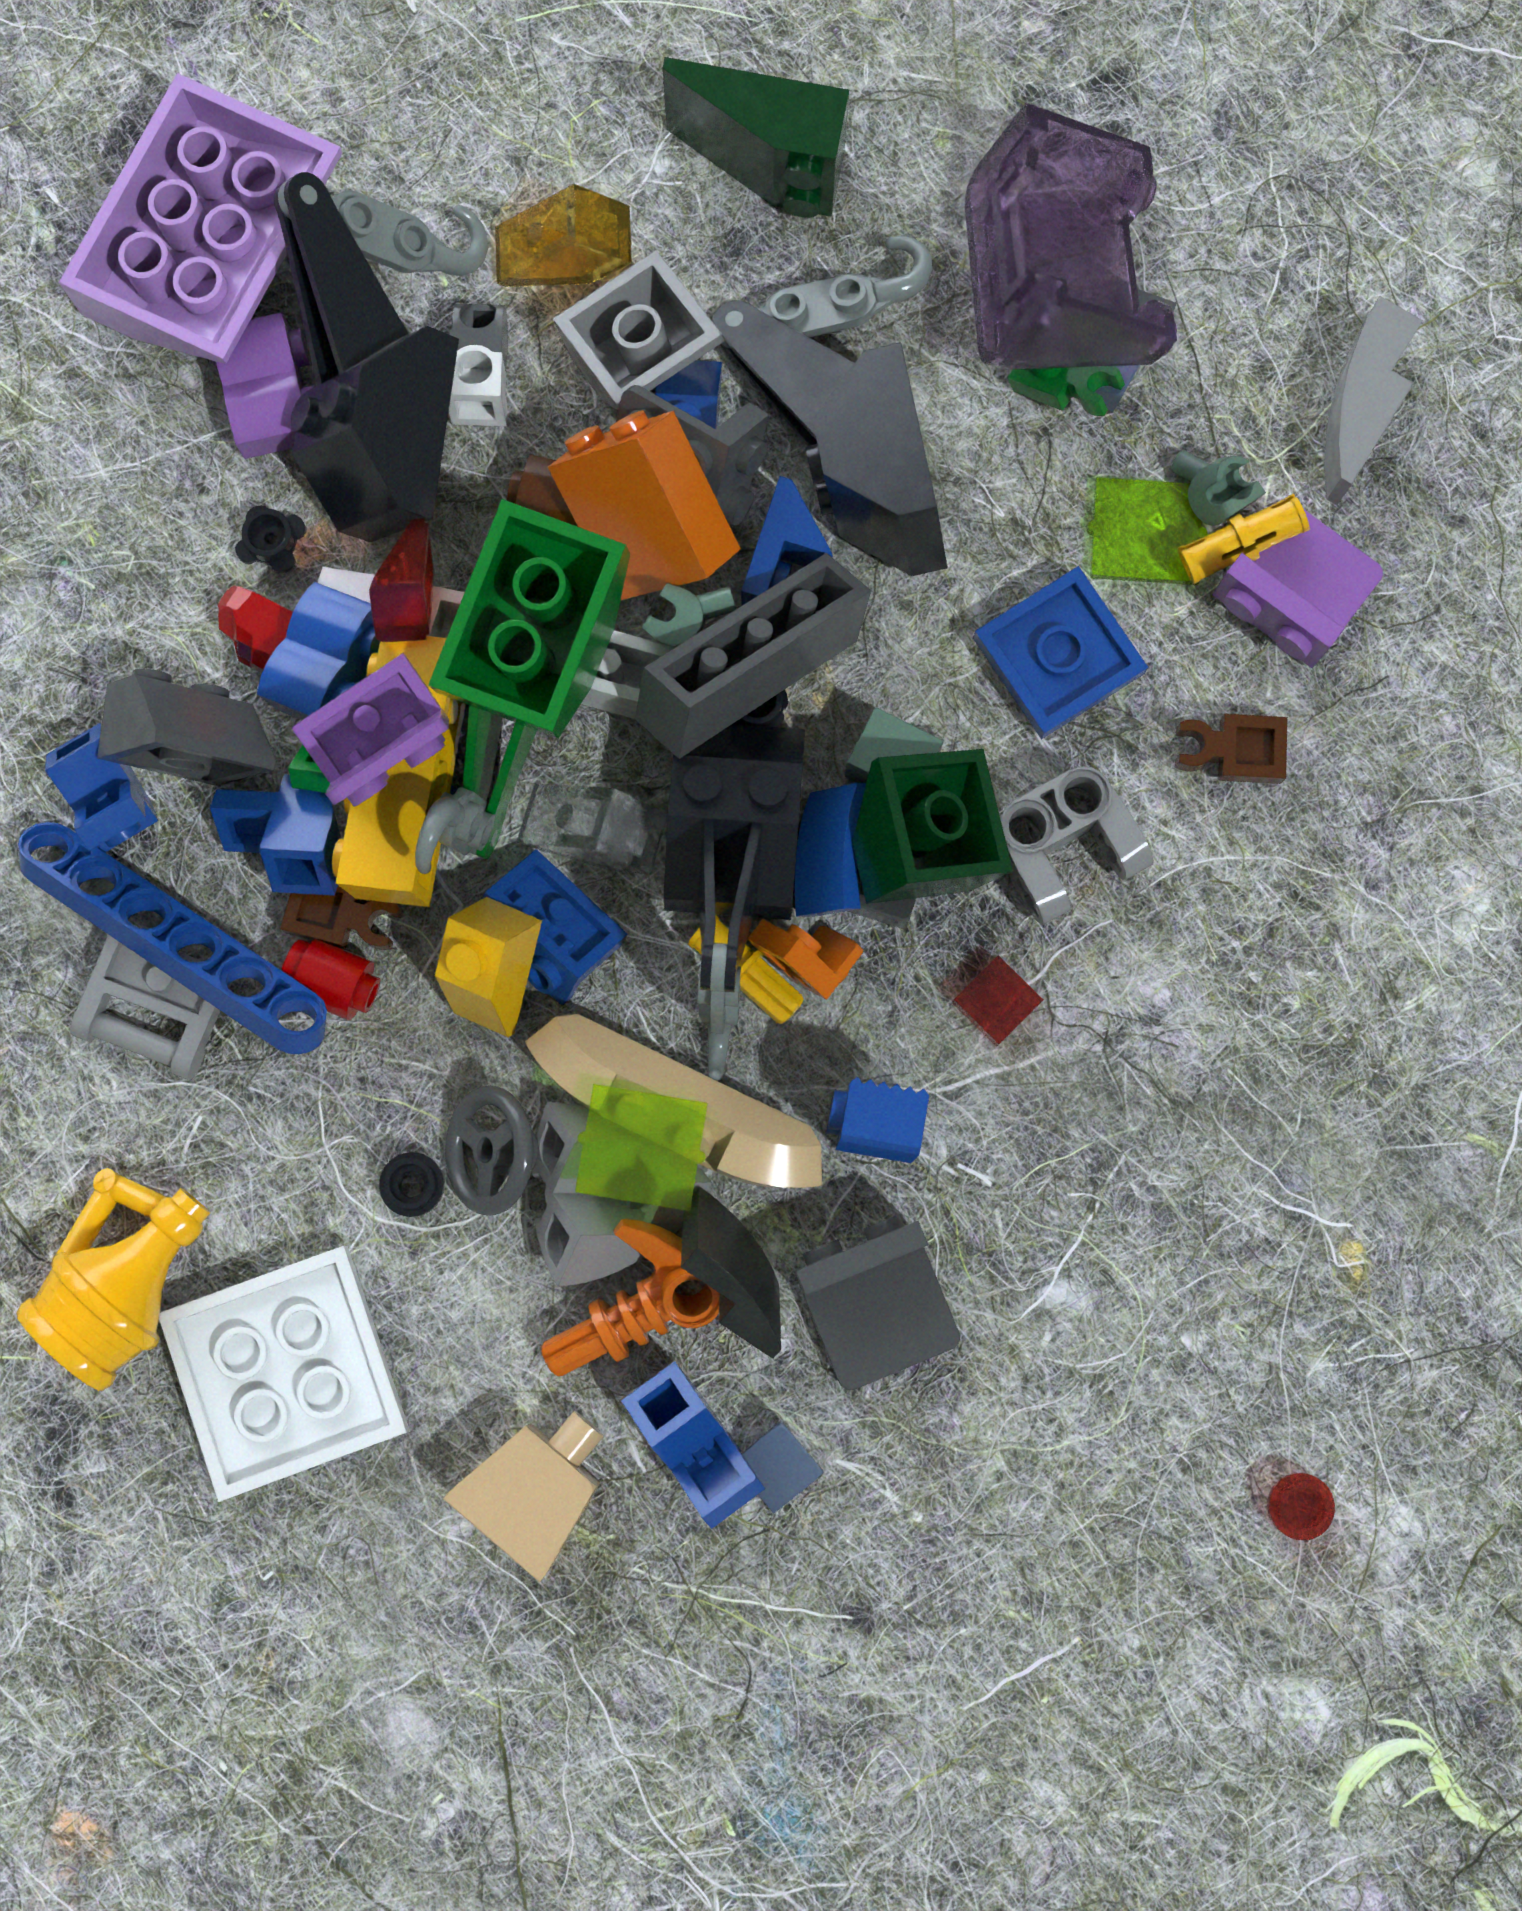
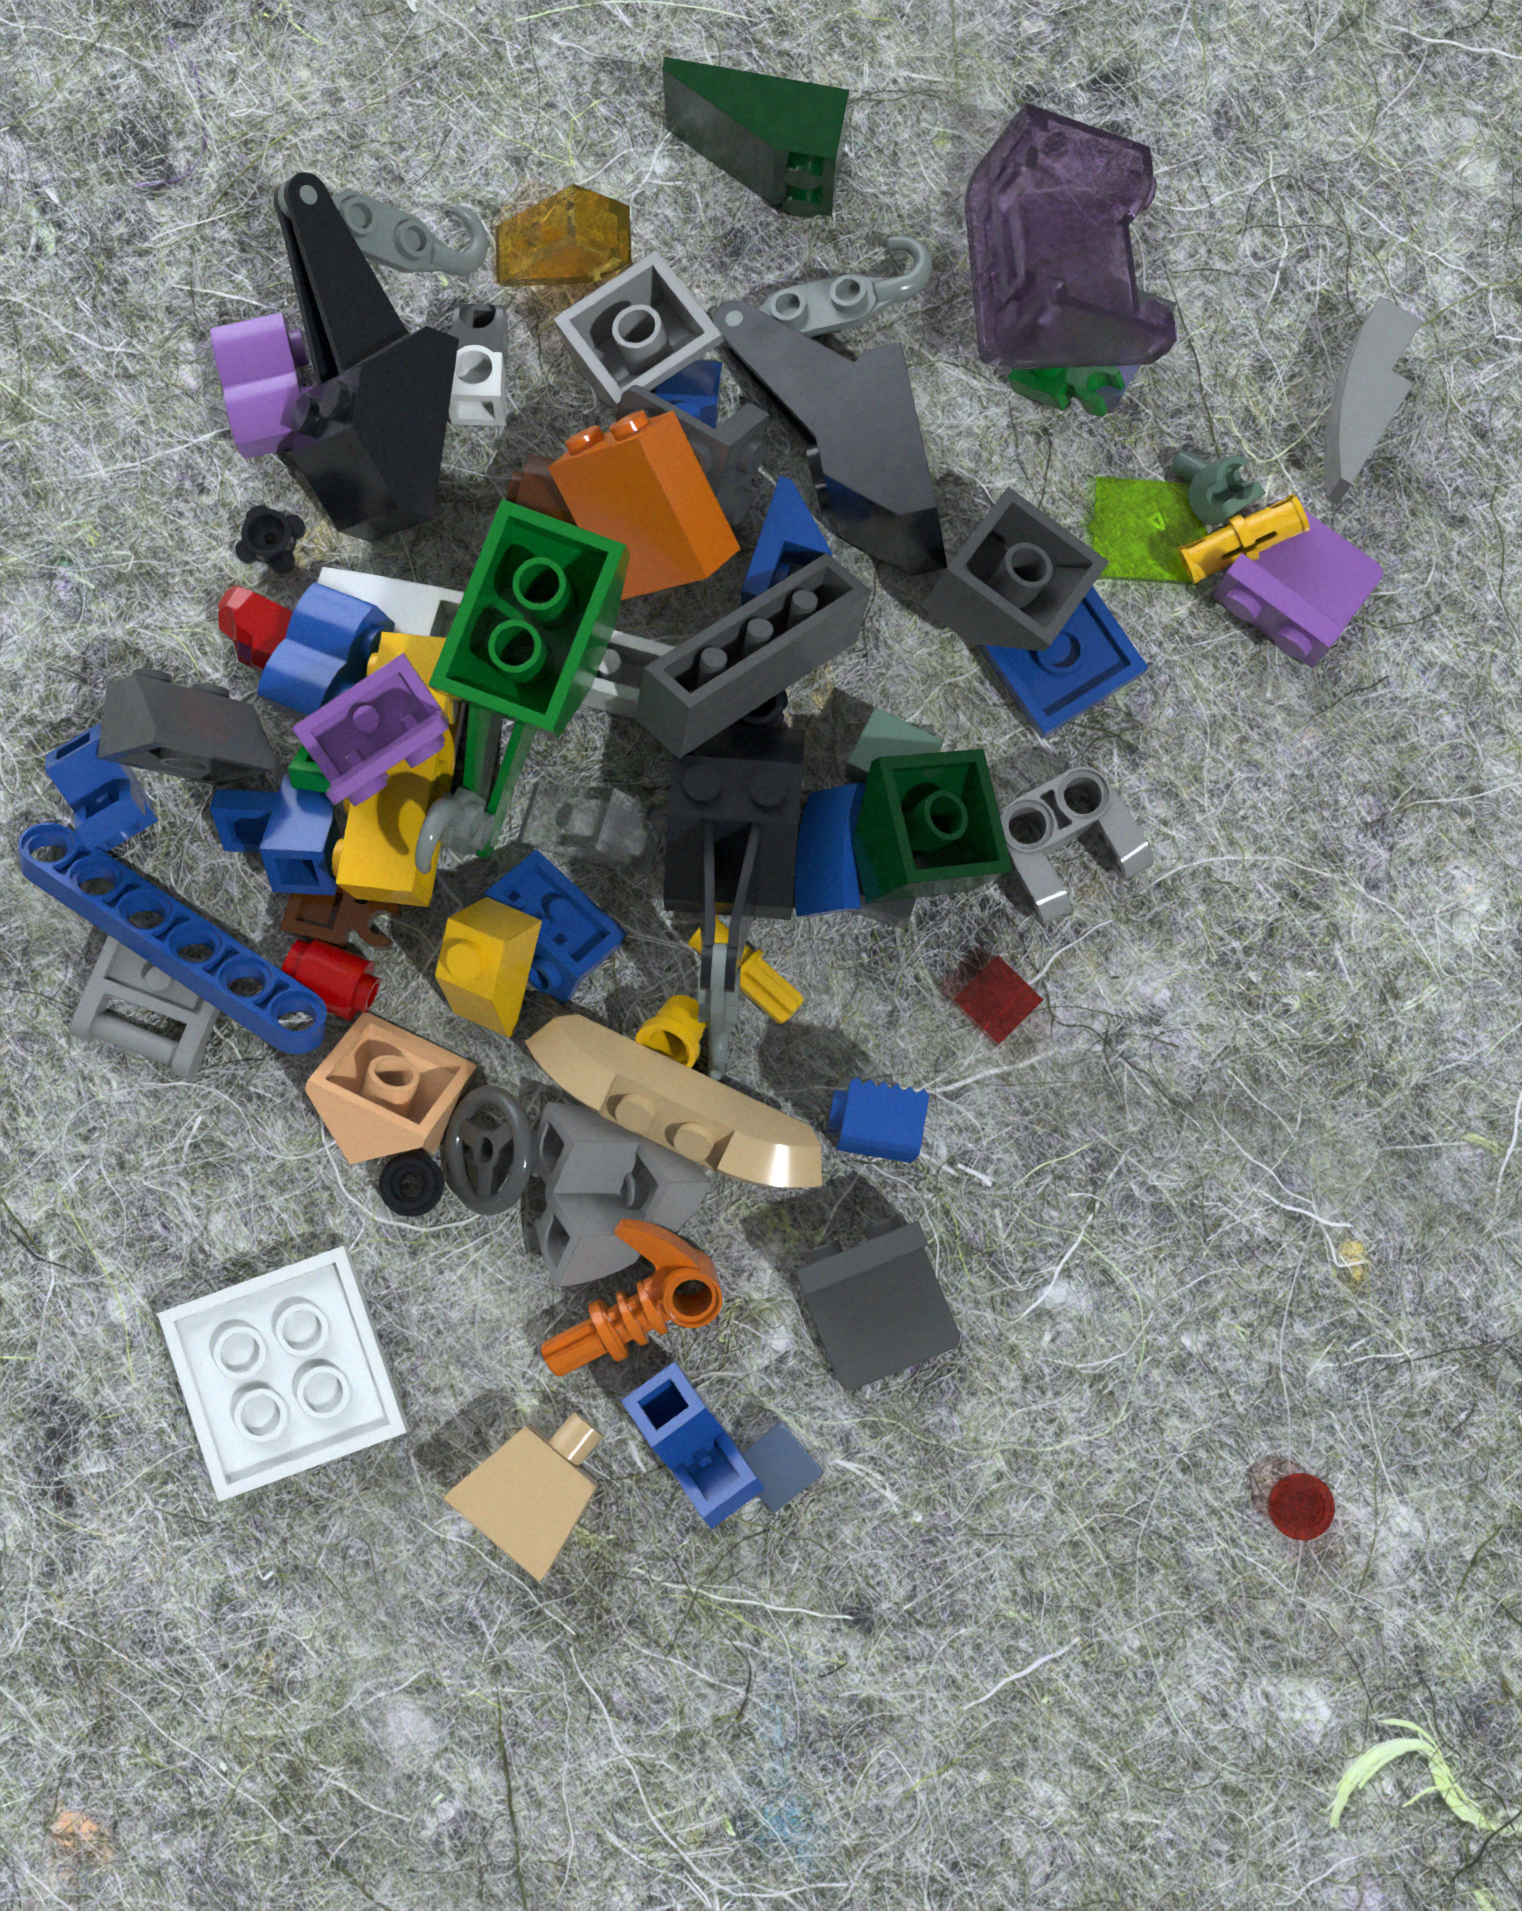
yellow piece [16,1168,210,1391] -> none
lavender slope [58,73,342,364] -> none
clear red slope [369,518,435,642] -> none
clear neon green piece [575,1084,708,1211] -> none
sand green piece [642,583,736,647] -> none
pearl dark grey slope [681,1186,781,1359] -> none
orange bracket [747,919,863,1000] -> none
reddish brown plate [1175,714,1288,784] -> none
none -> light nougat slope [305,1012,478,1165]
none -> yellow piece [635,995,707,1068]
none -> dark grey slope [920,486,1109,651]

